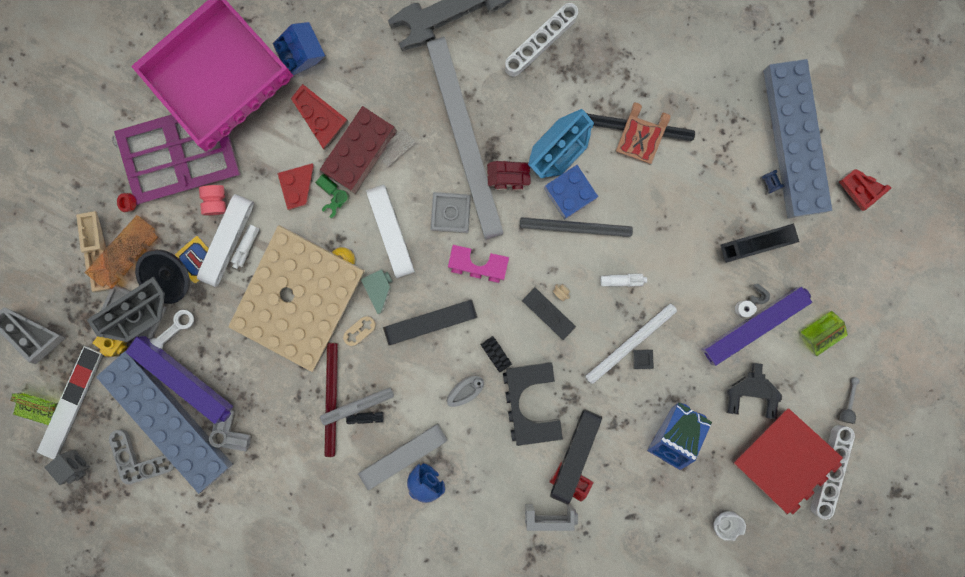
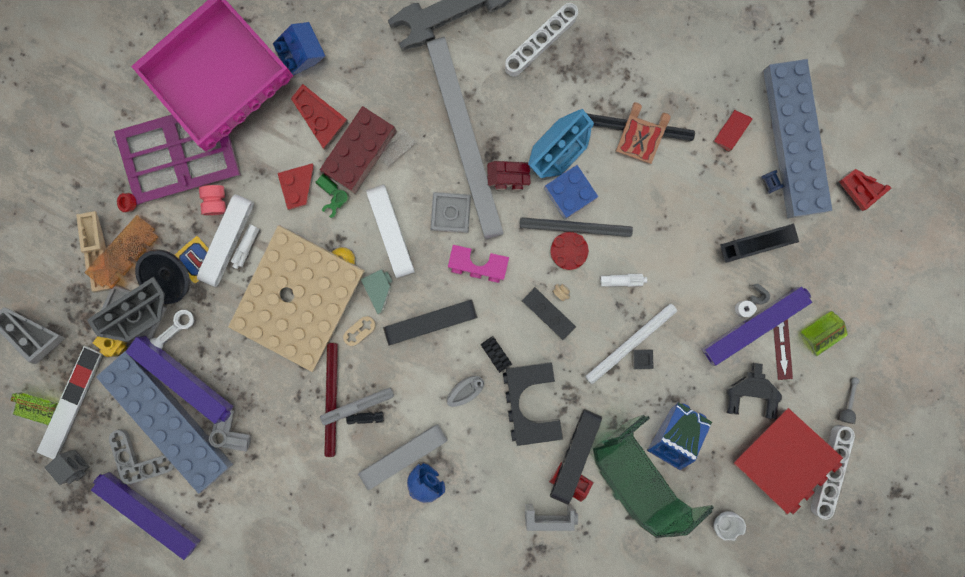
none -> dark purple brick [91,472,201,560]
none -> red dish [551,232,589,270]
none -> clear green piece [593,415,714,538]
none -> red slope [713,110,753,152]
none -> dark red sticker [773,319,793,380]

